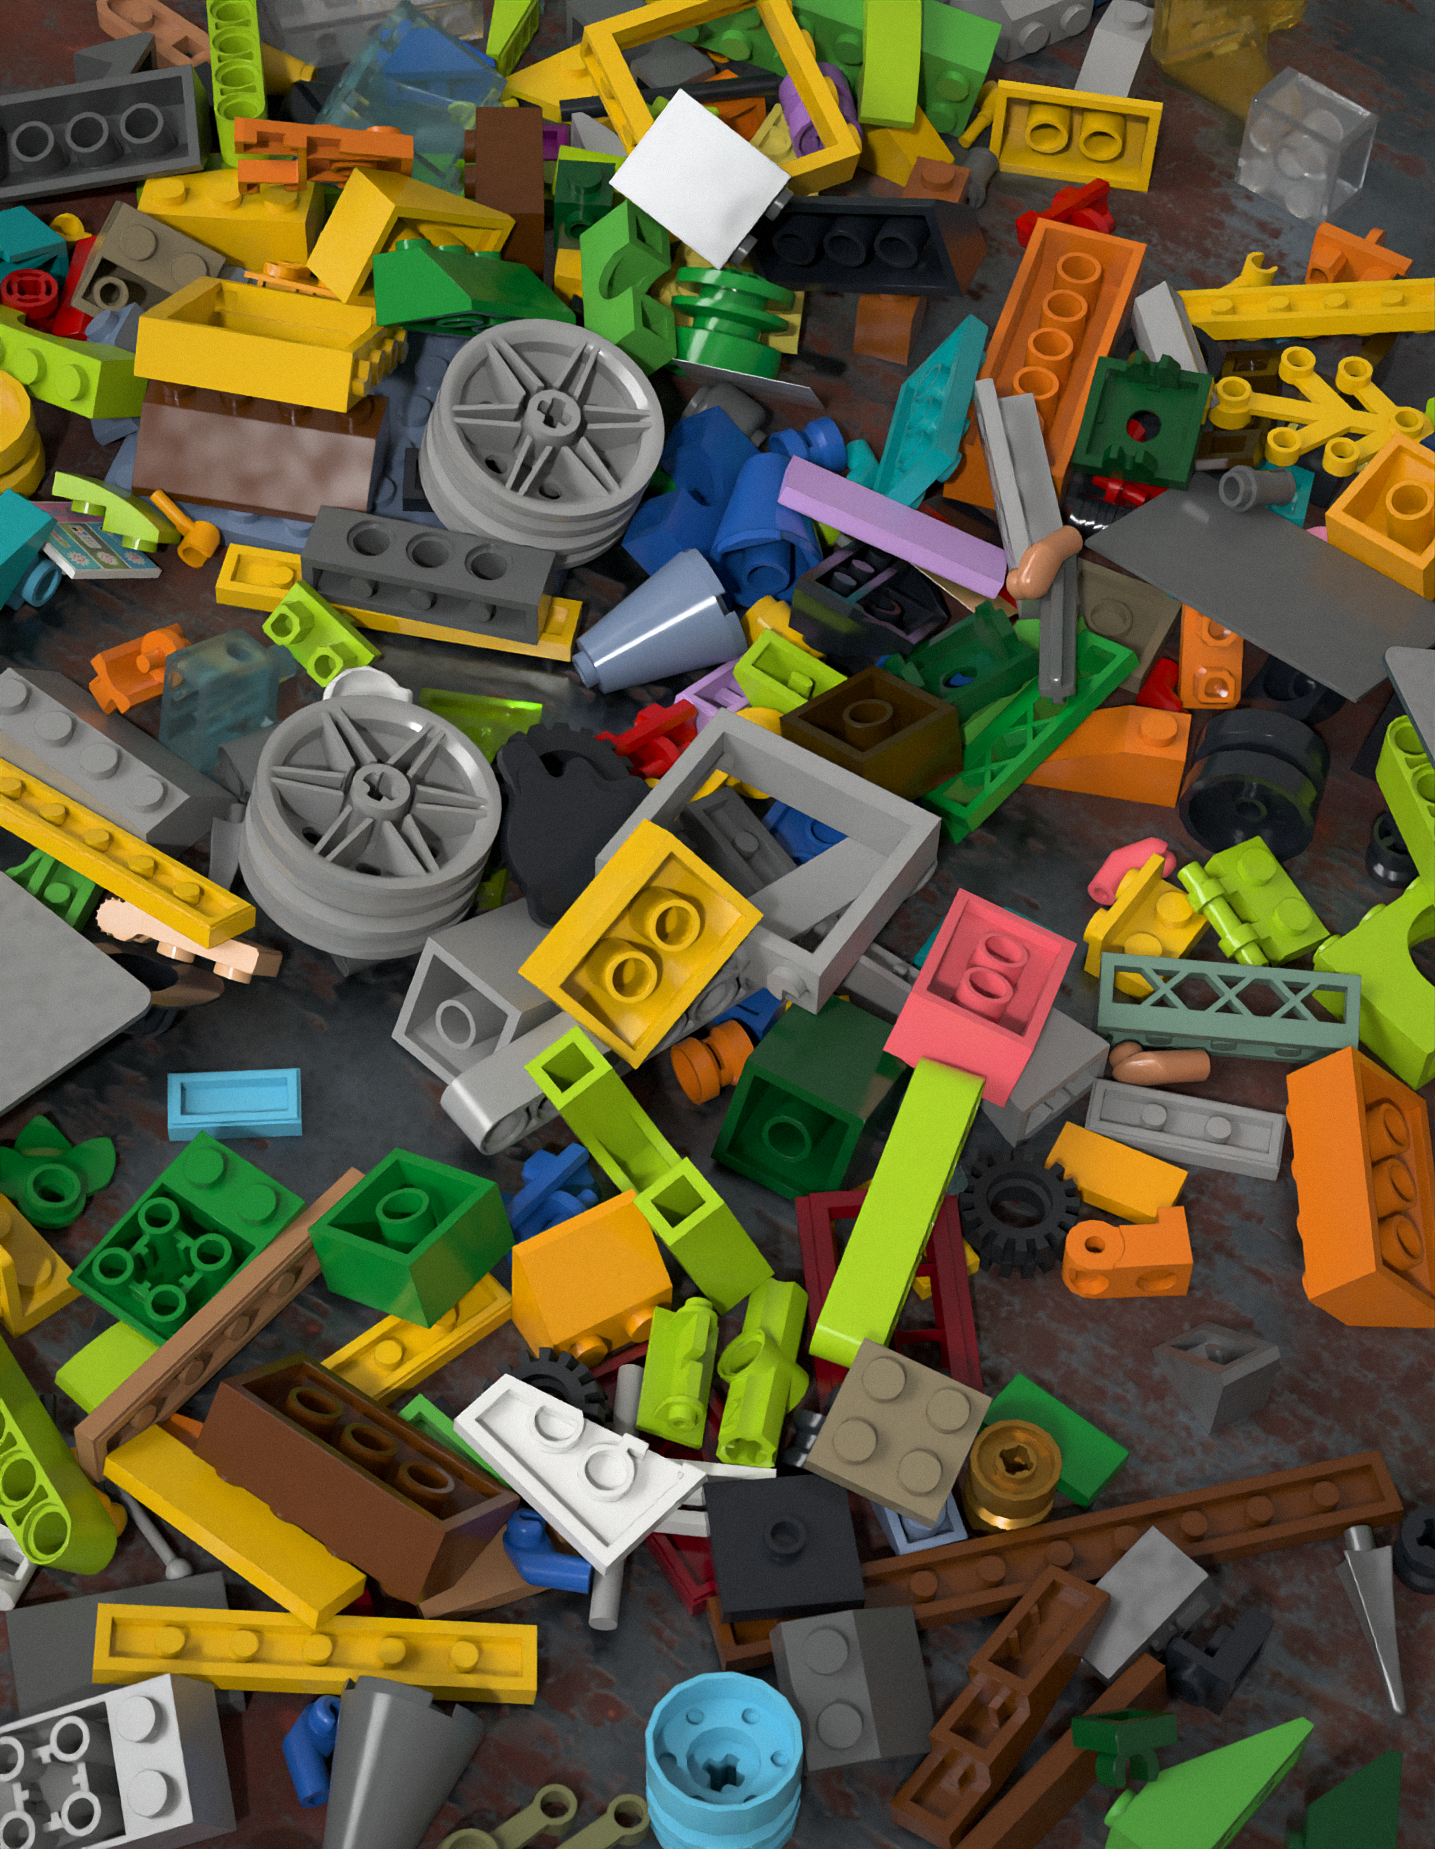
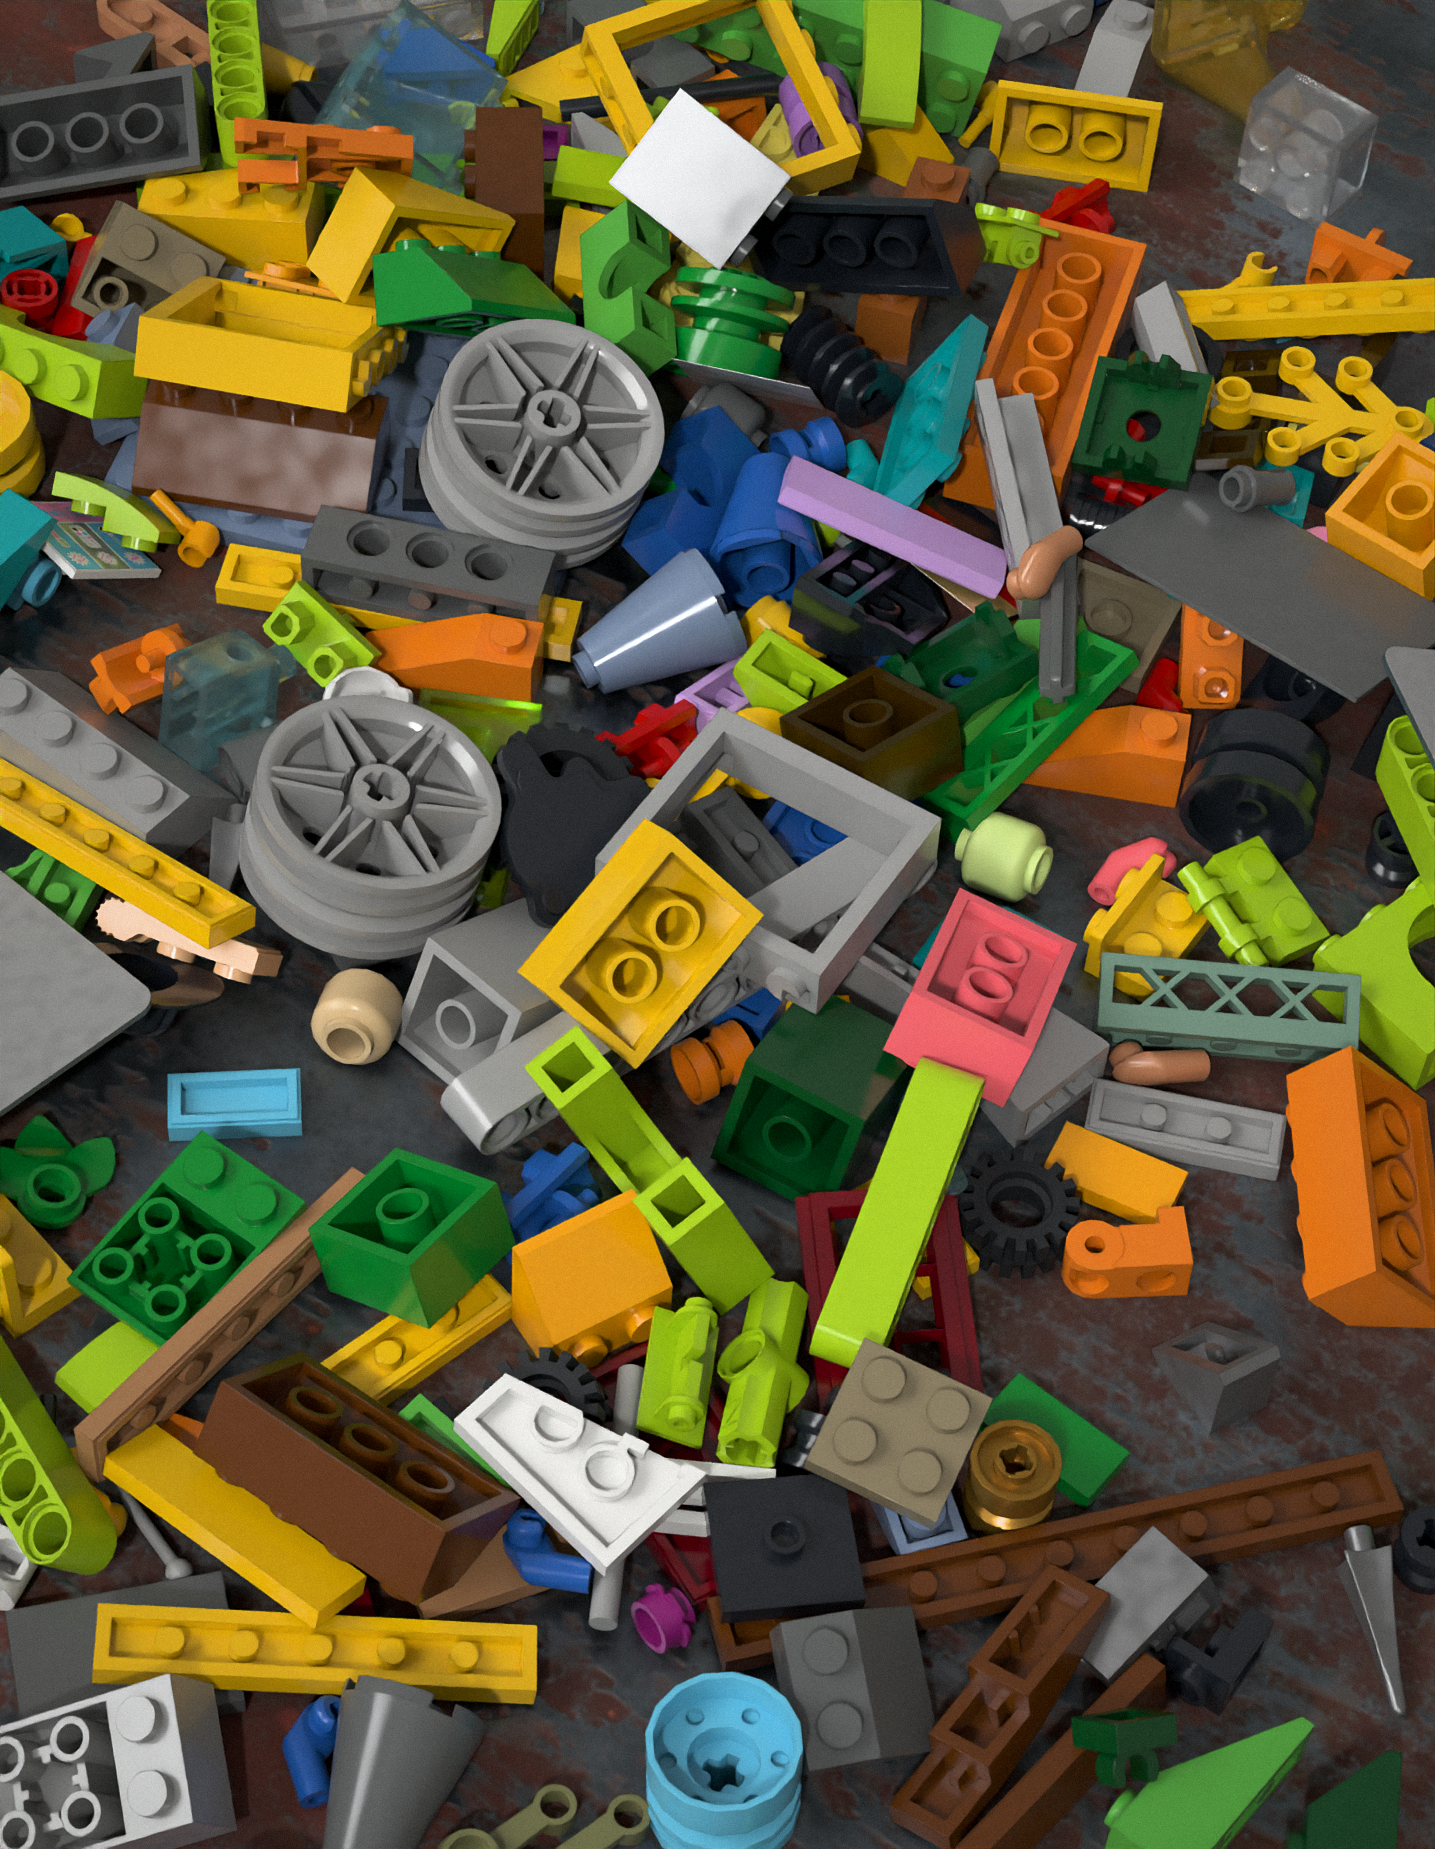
dark green brick [554,159,615,250] -> none
none -> tan head [311,968,403,1065]
none -> orange slope [365,613,544,716]
none -> magenta plate [631,1583,696,1653]
none -> black piece [780,305,903,428]
none -> yellowish green head [955,811,1053,903]
none -> lime hinge [975,203,1059,269]

